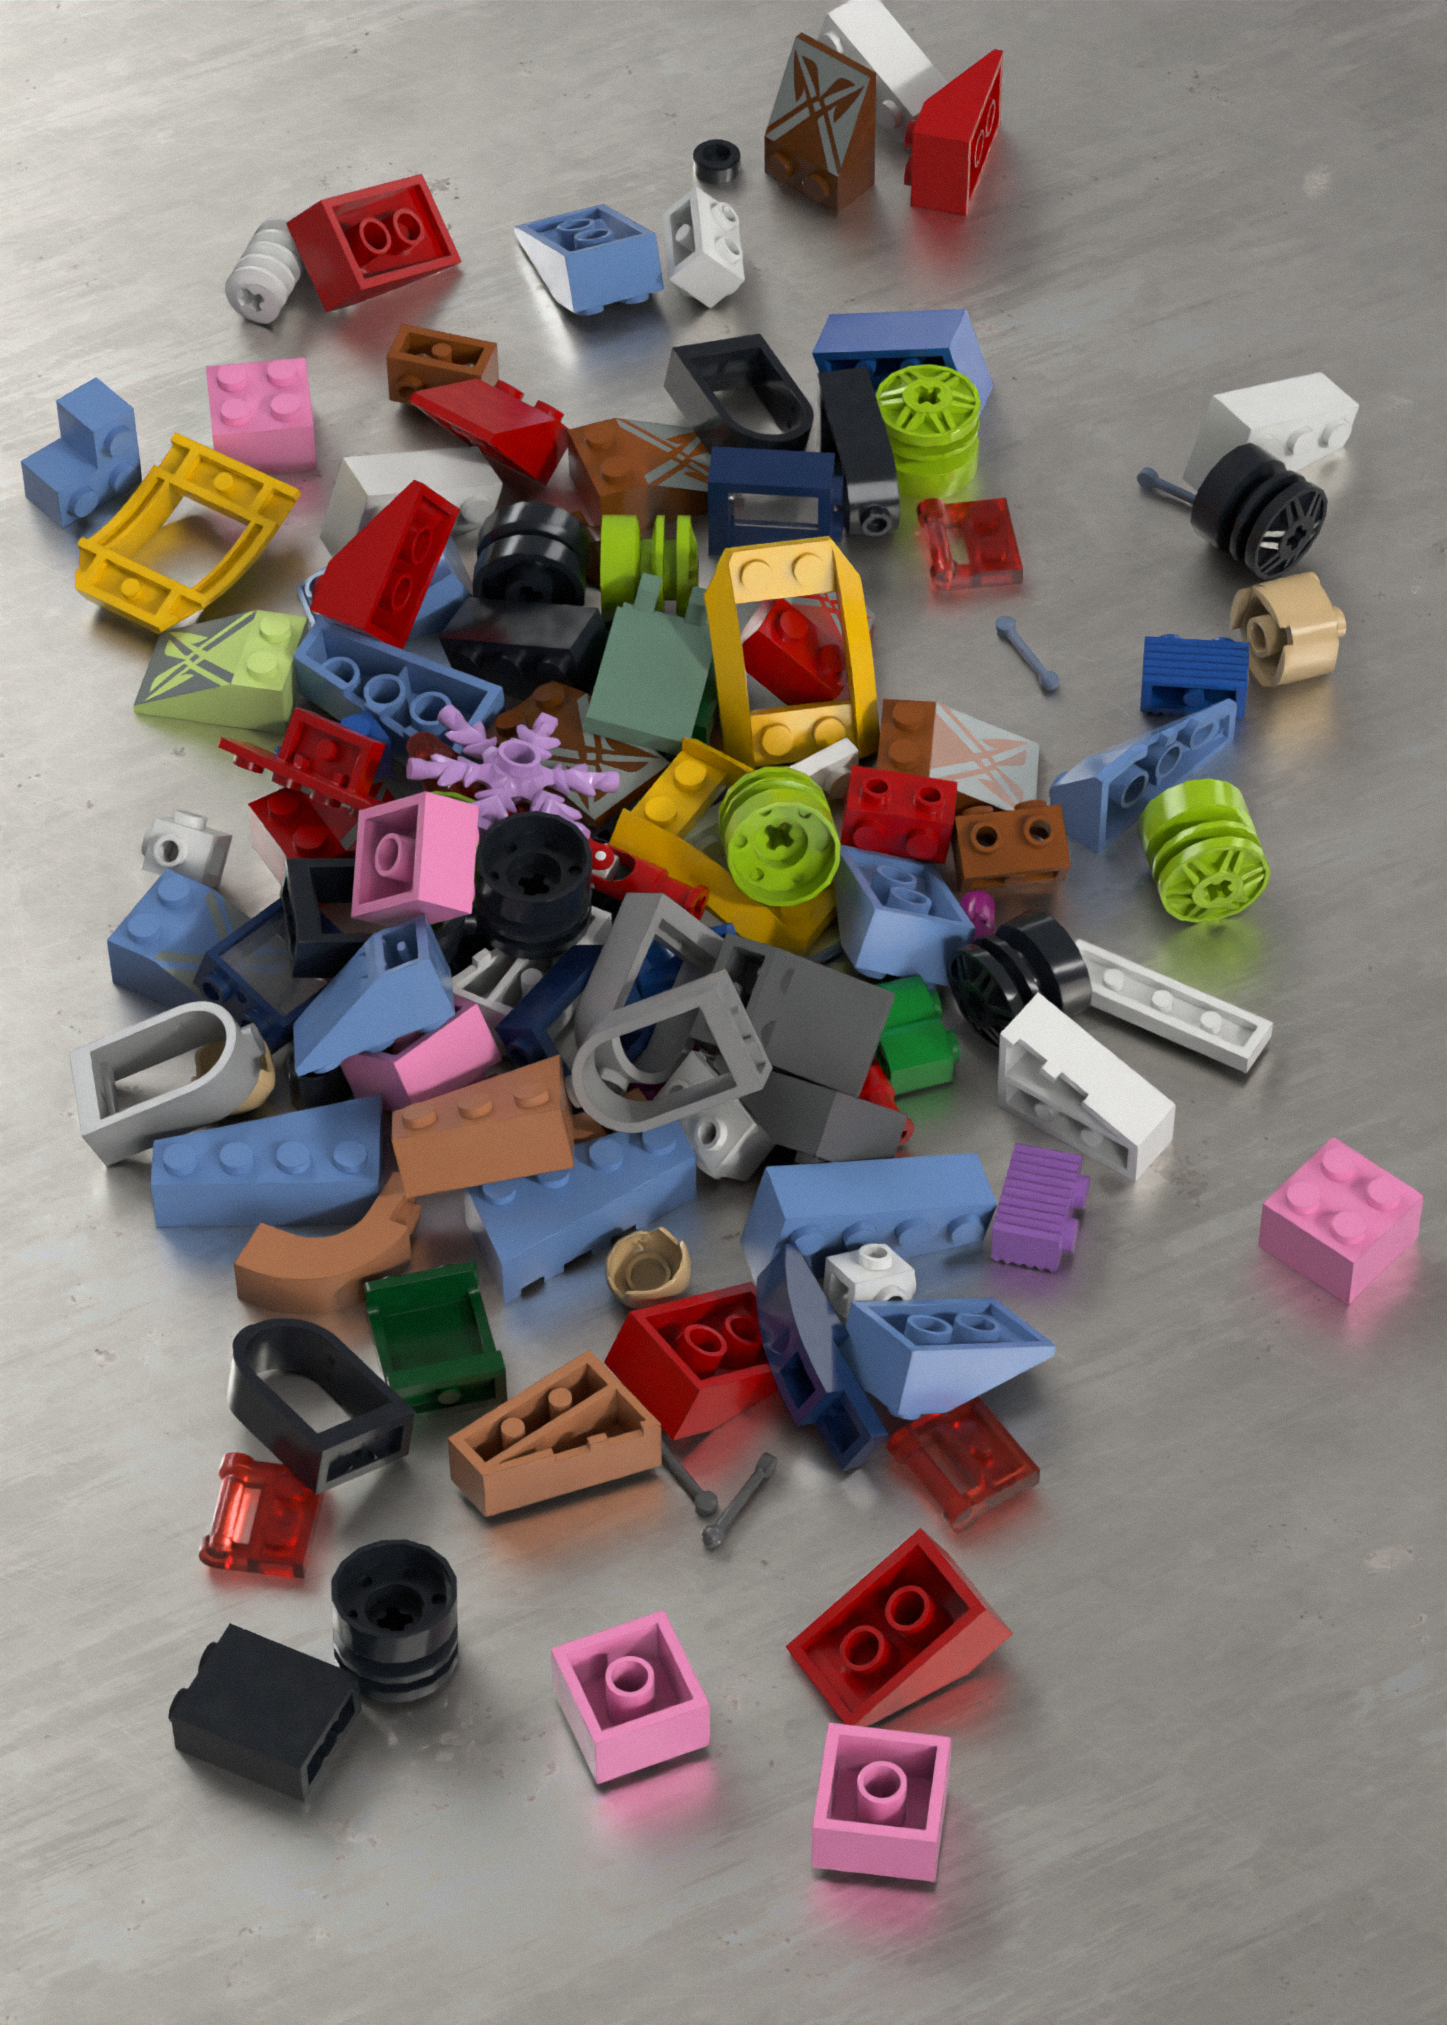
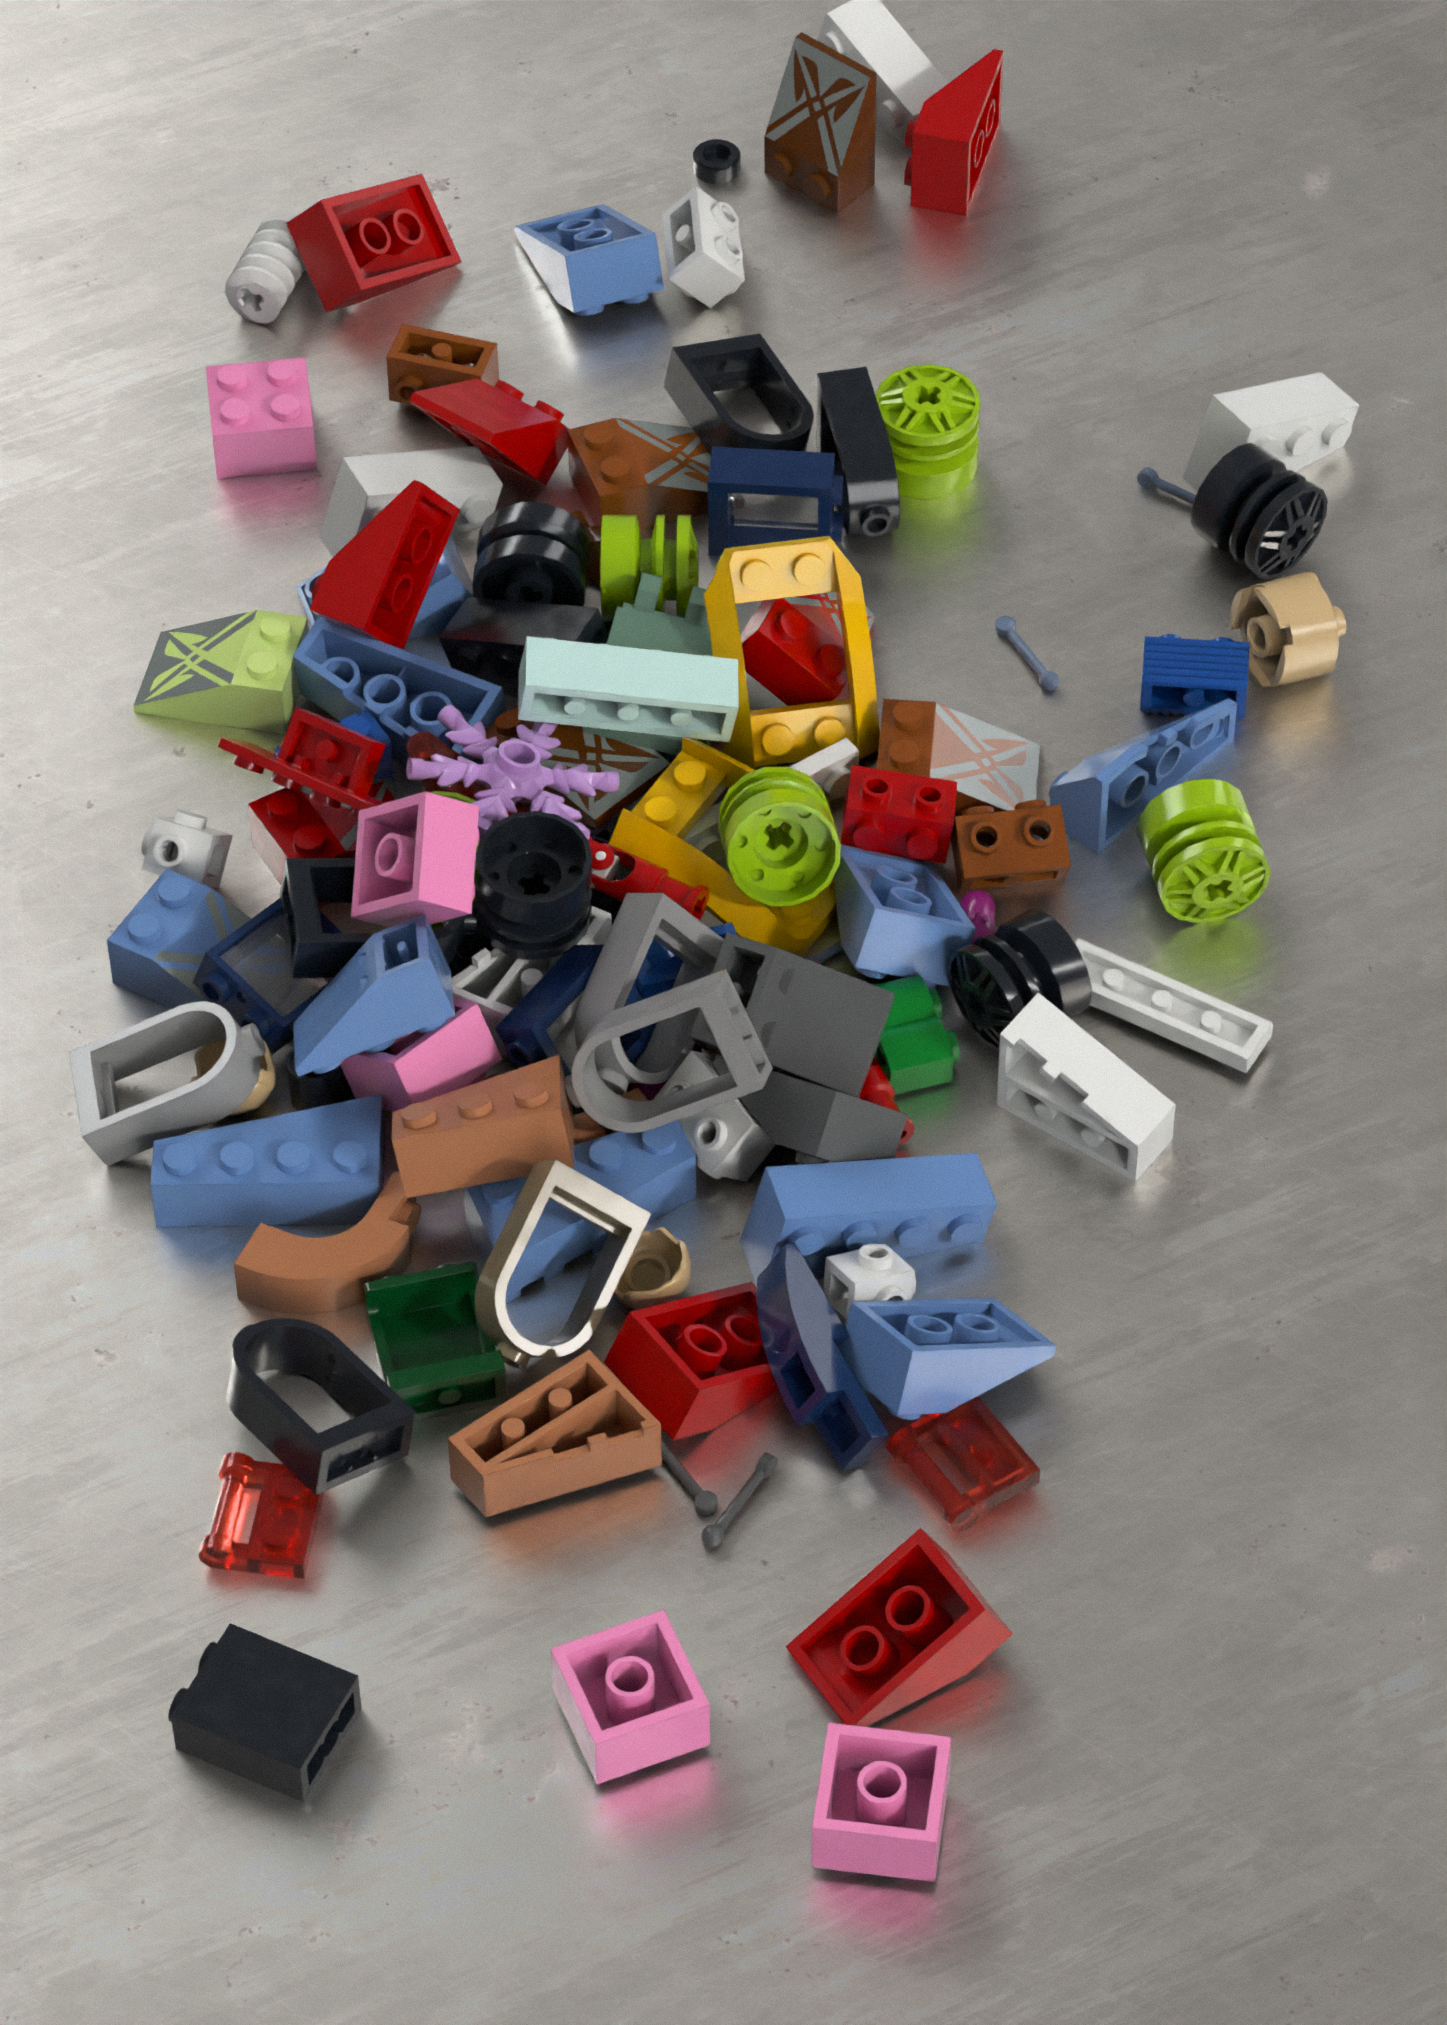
medium blue brick [21,377,142,529] -> none
yellow wedge [75,432,301,634] -> none
black wheel [331,1539,458,1702] -> none
wedge [812,309,994,418] -> none
clear red plate [916,498,1023,591] -> none
medium lavender brick [991,1143,1090,1272] -> none
bright pink brick [1258,1137,1424,1305] -> none
none -> dark tan window [475,1159,651,1370]
none -> light aqua brick [518,636,739,742]

